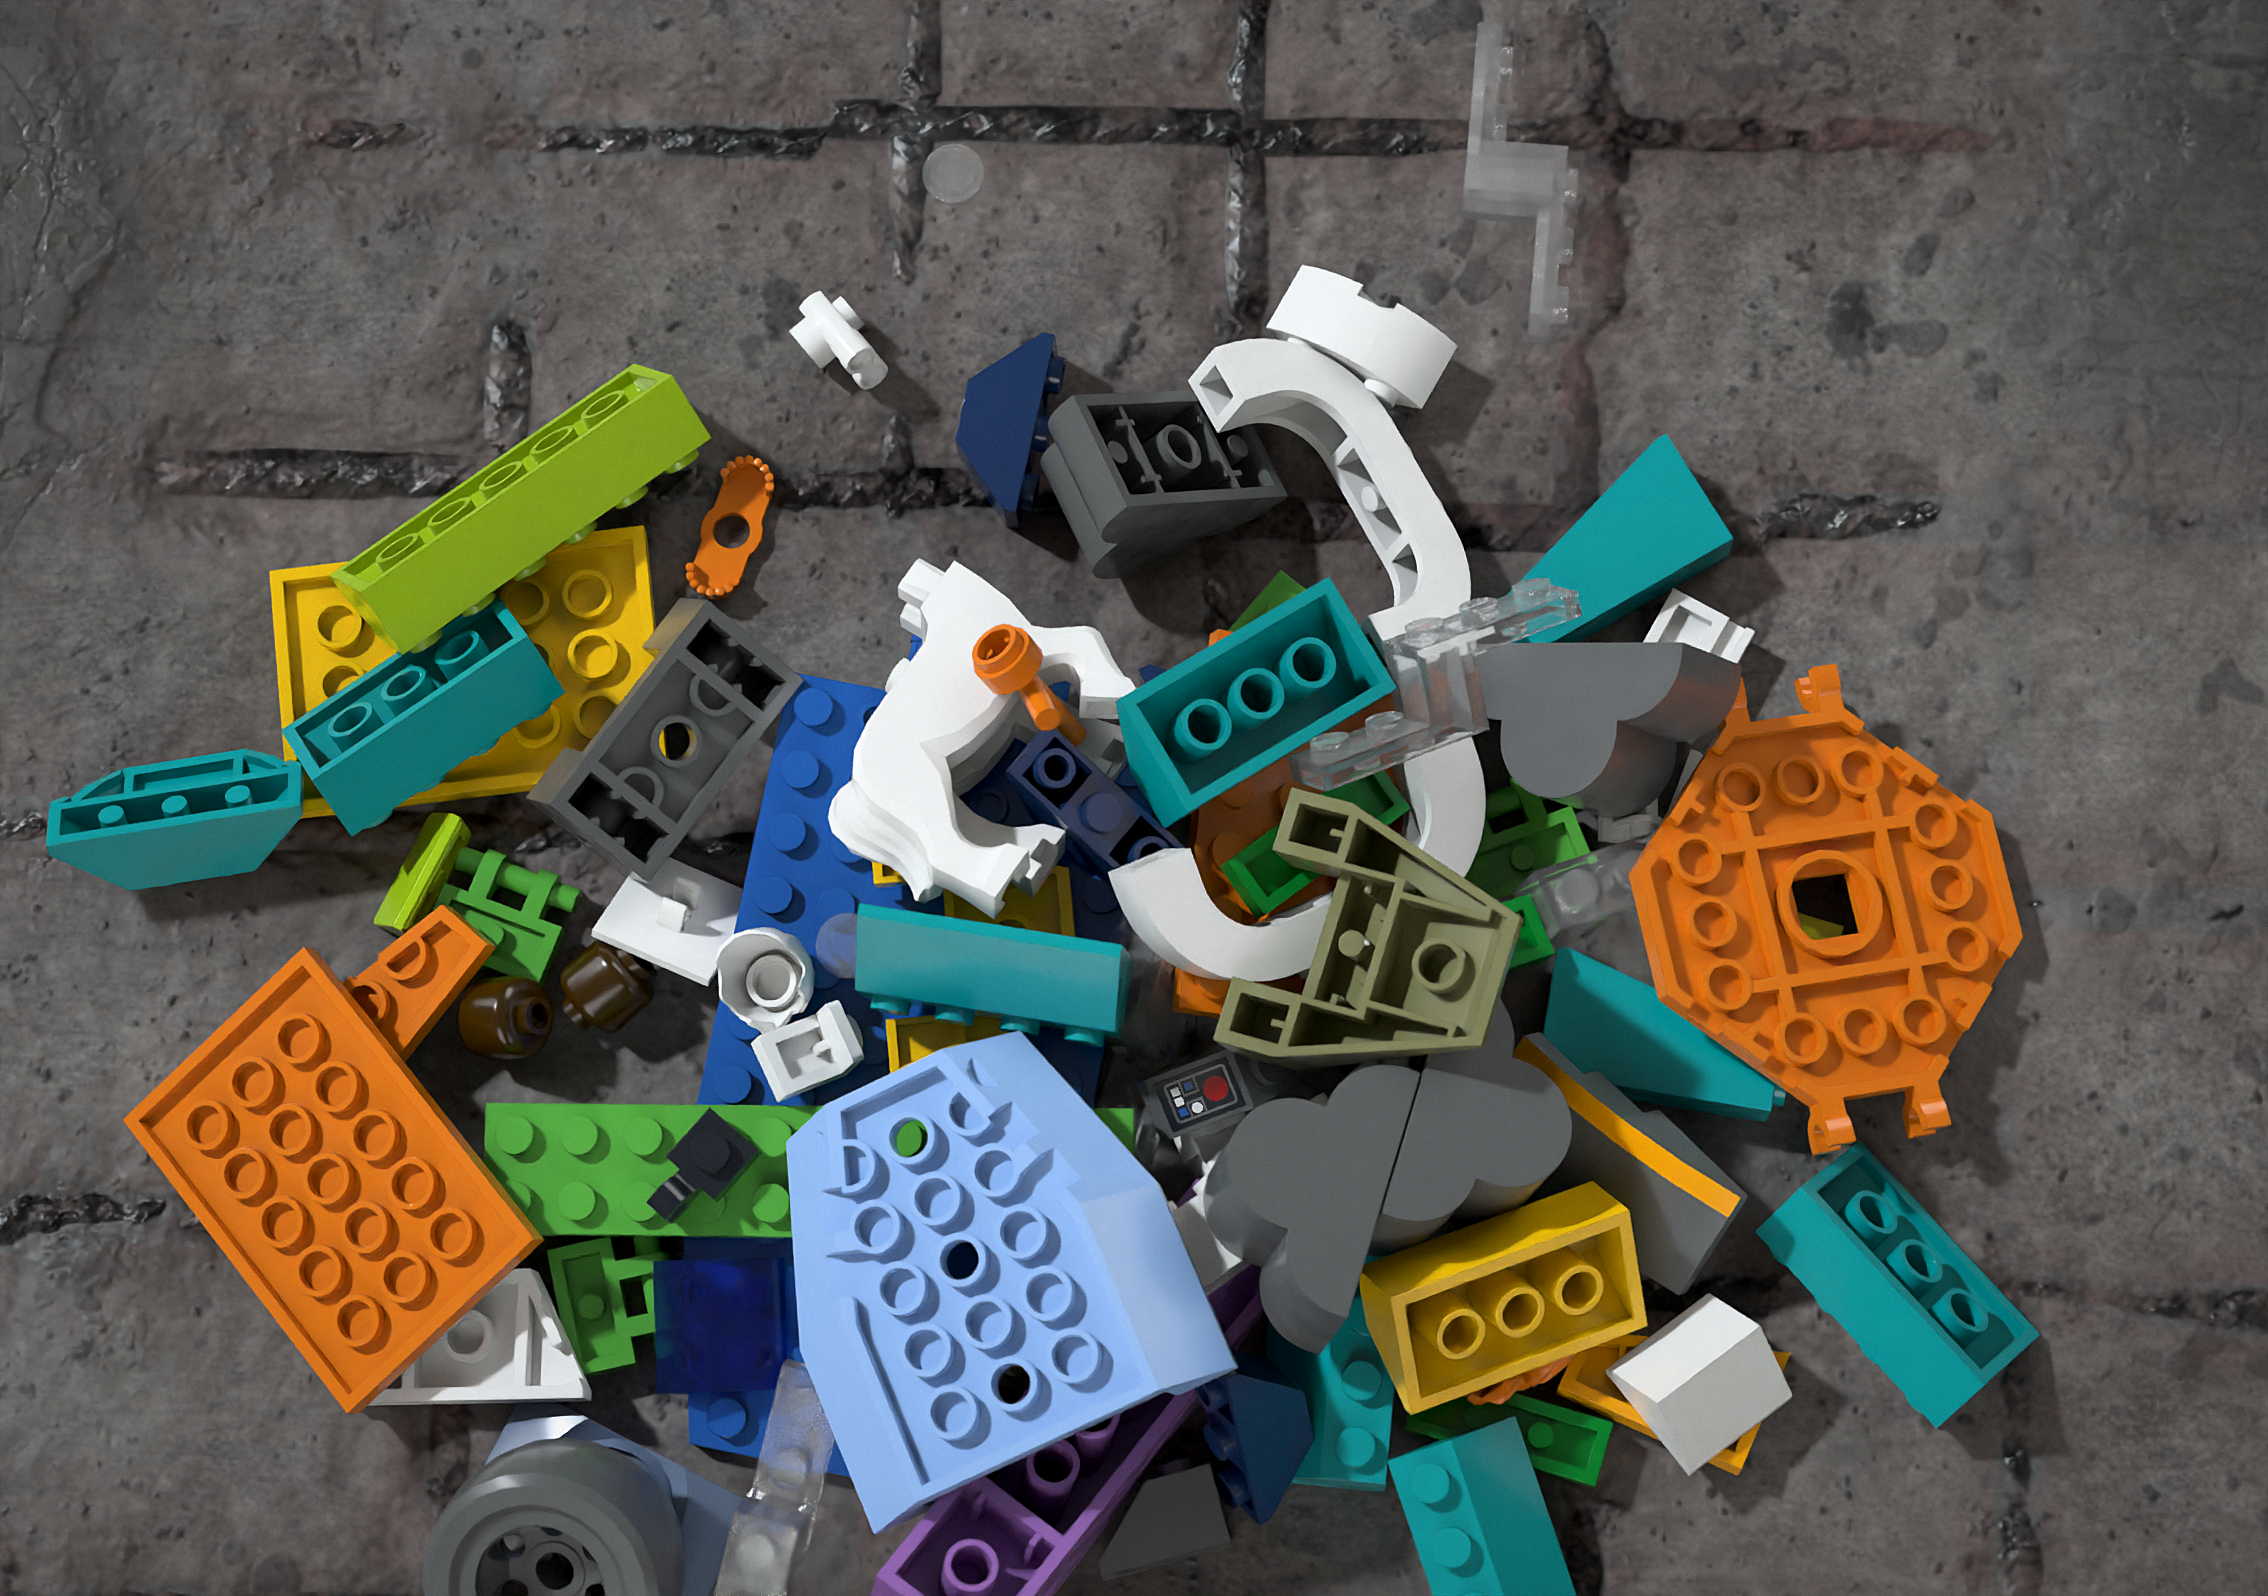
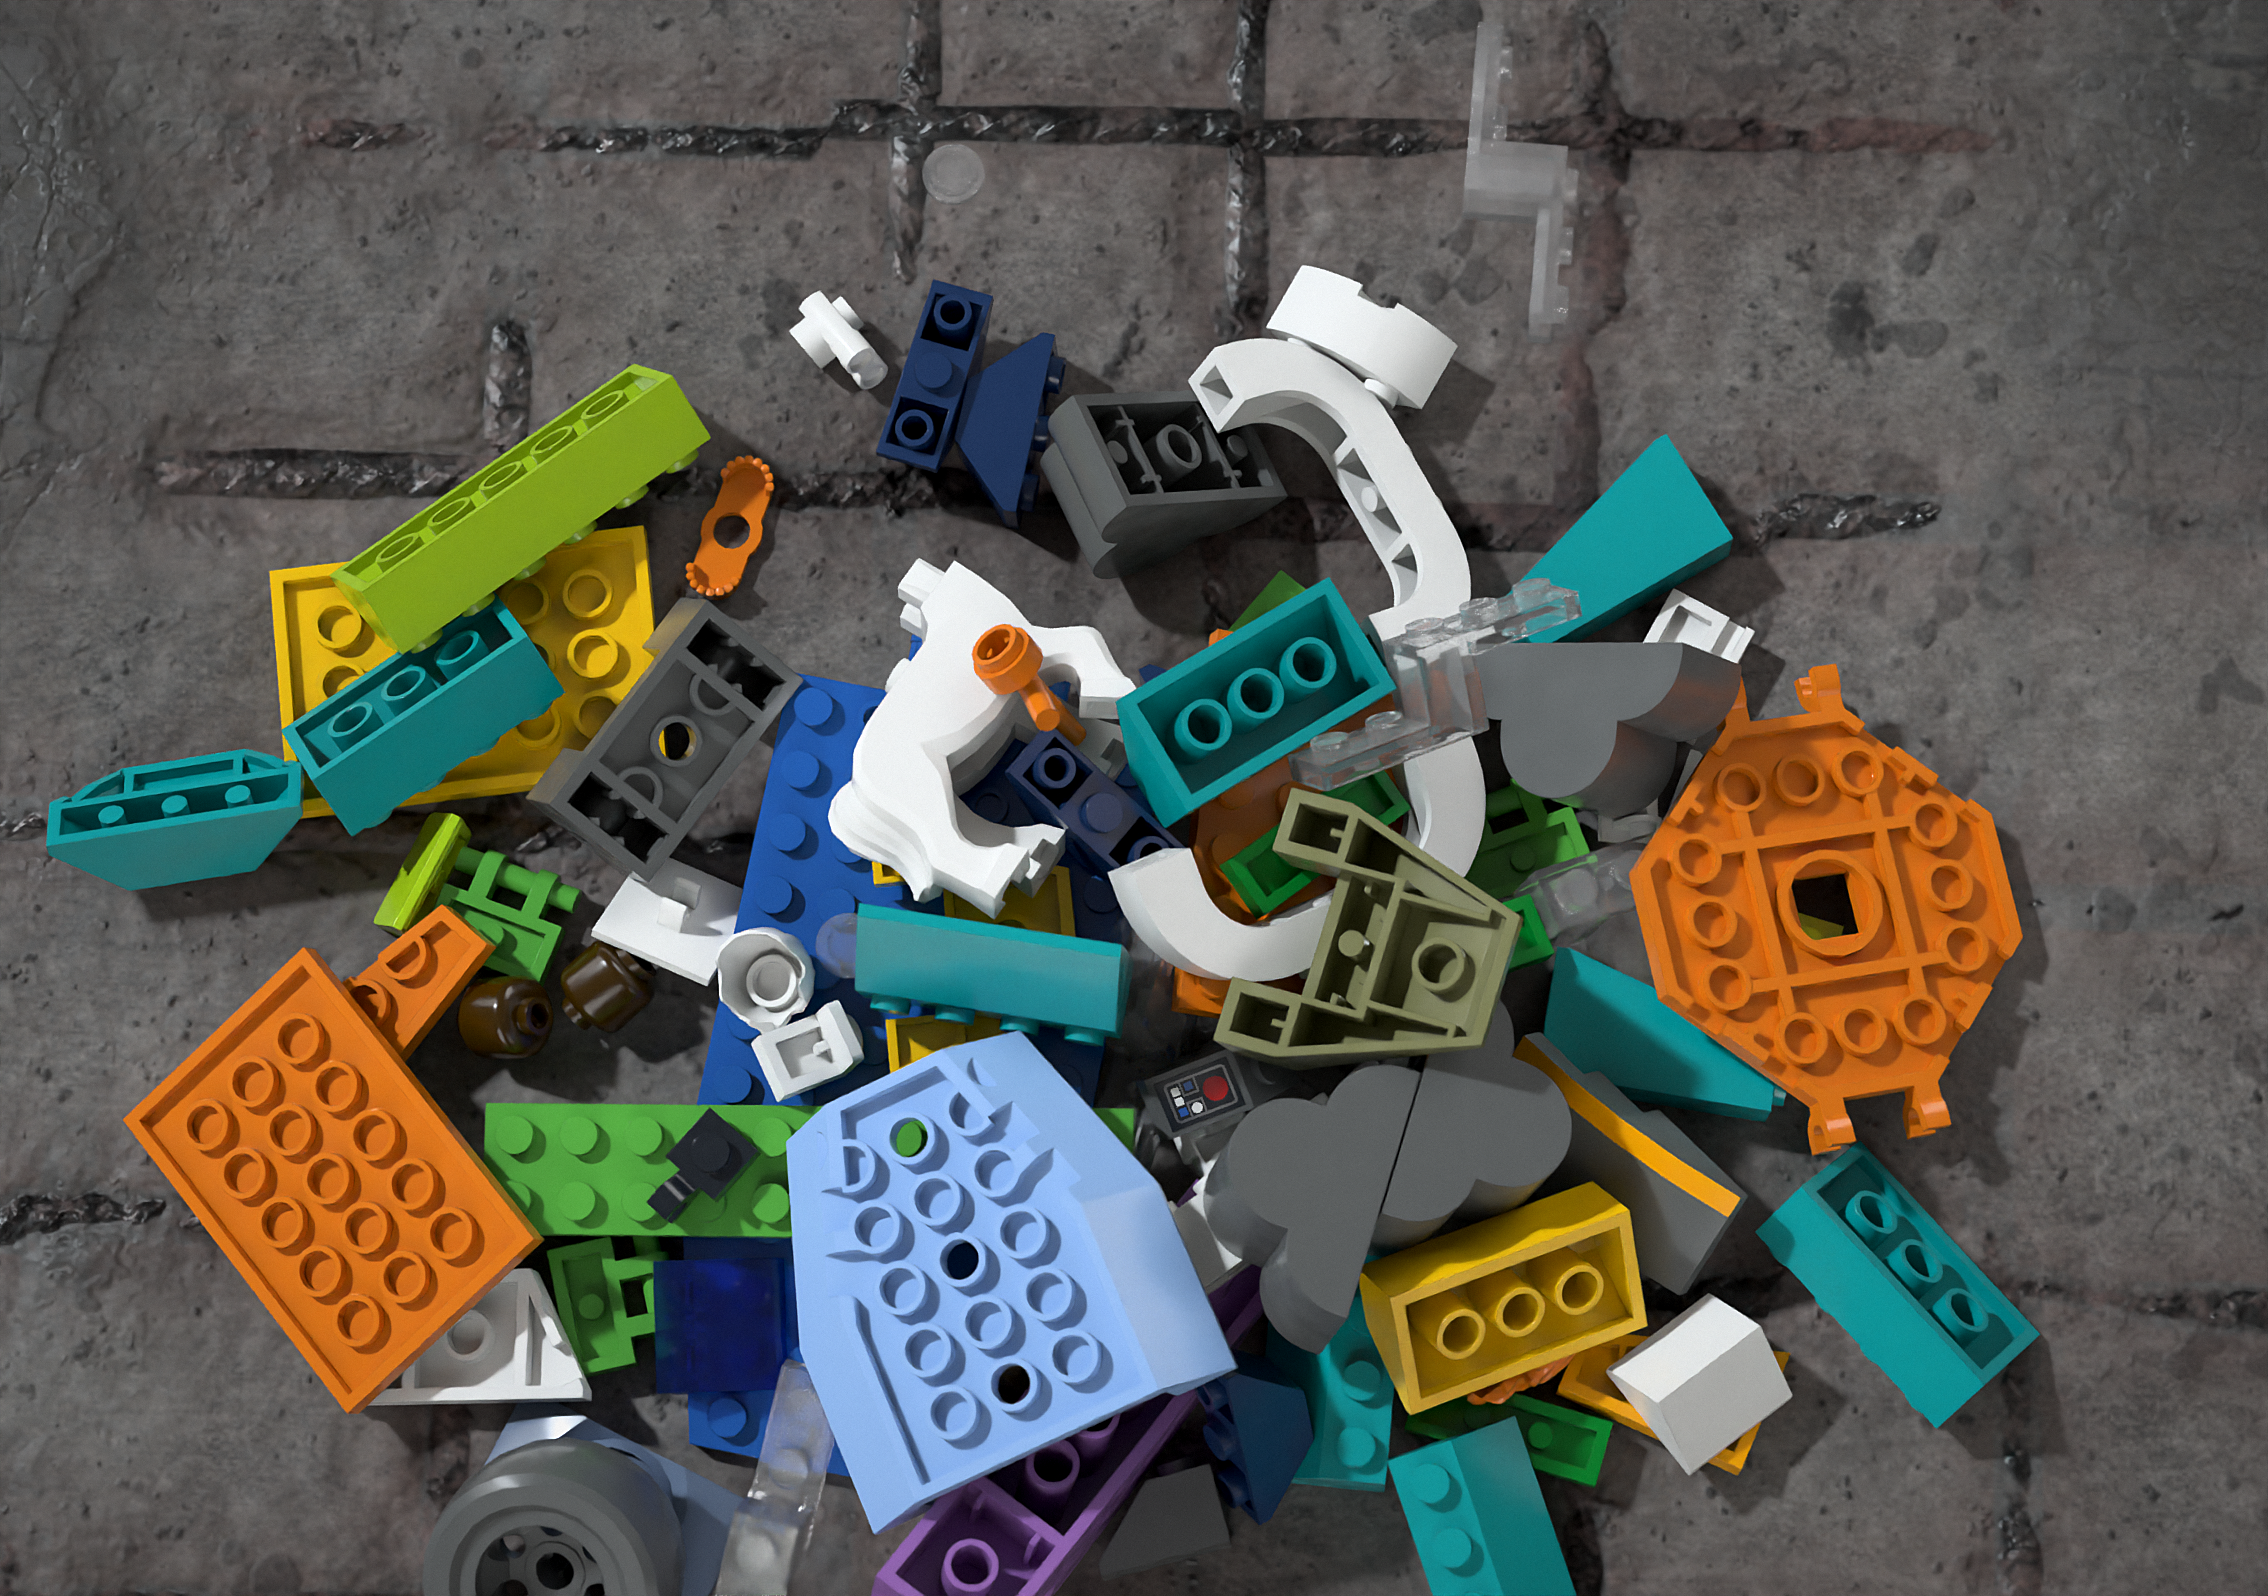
none -> dark blue slope [876,279,994,473]

